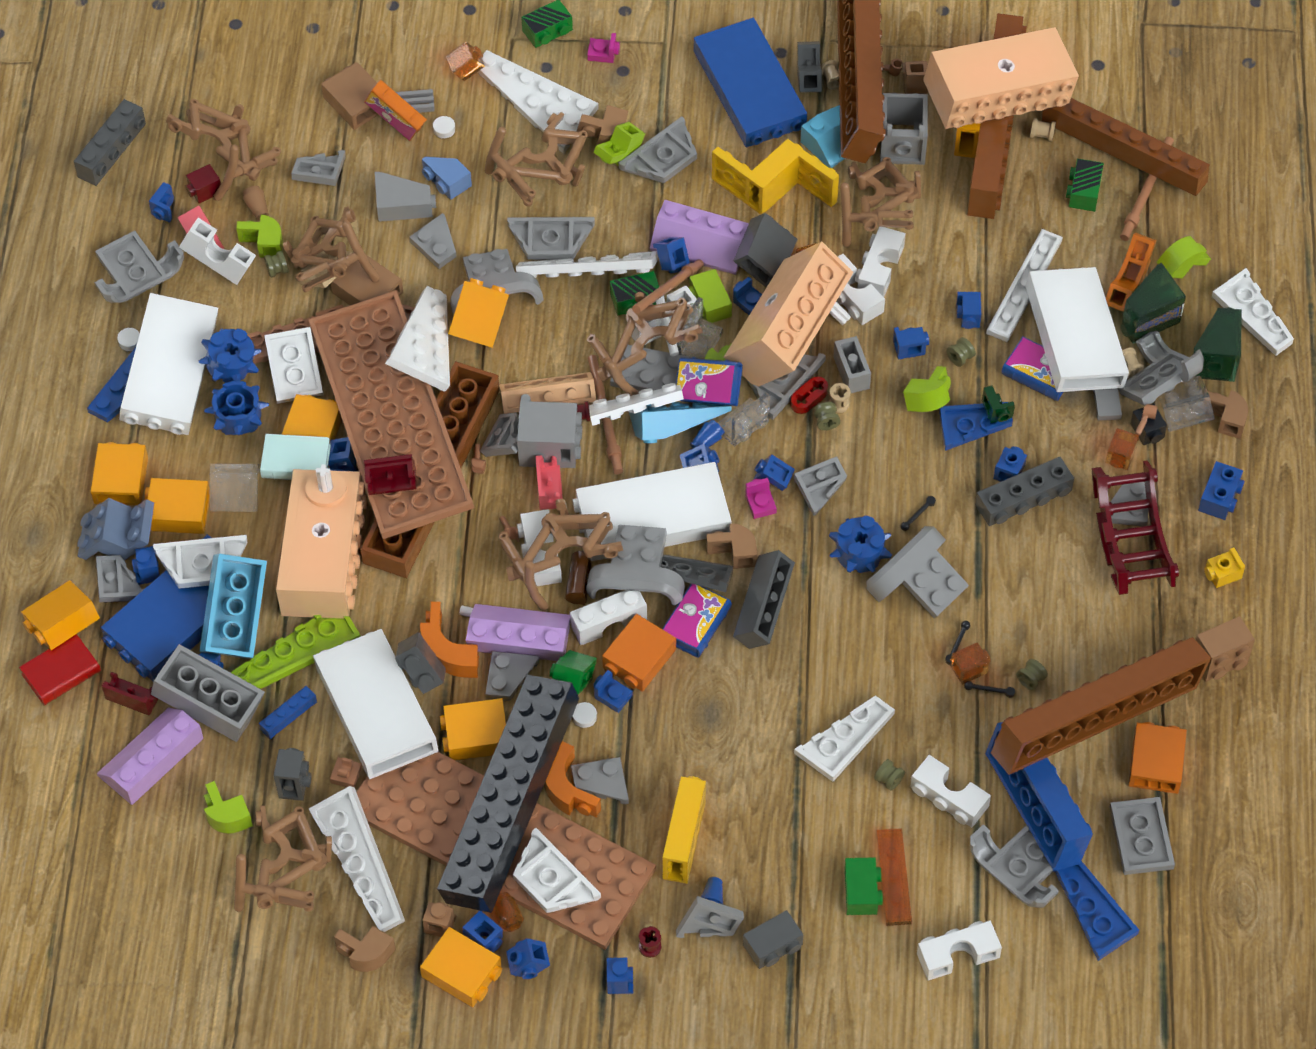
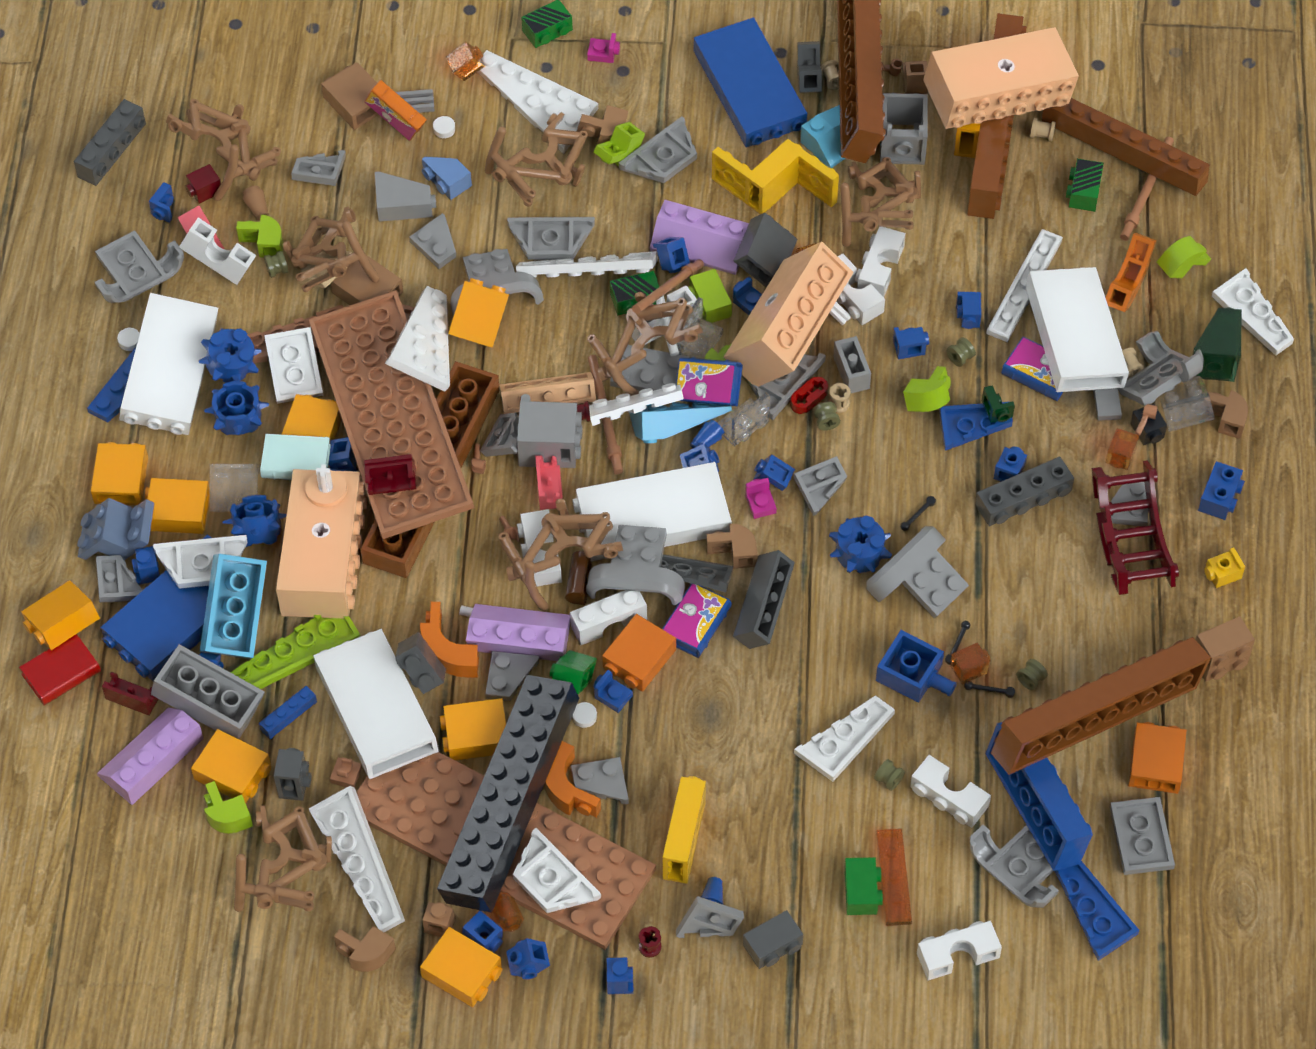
clear green slope [1121,263,1186,344] -> none
none -> light orange brick [191,729,271,803]
none -> blue brick [223,495,287,547]
none -> blue brick [876,630,957,703]

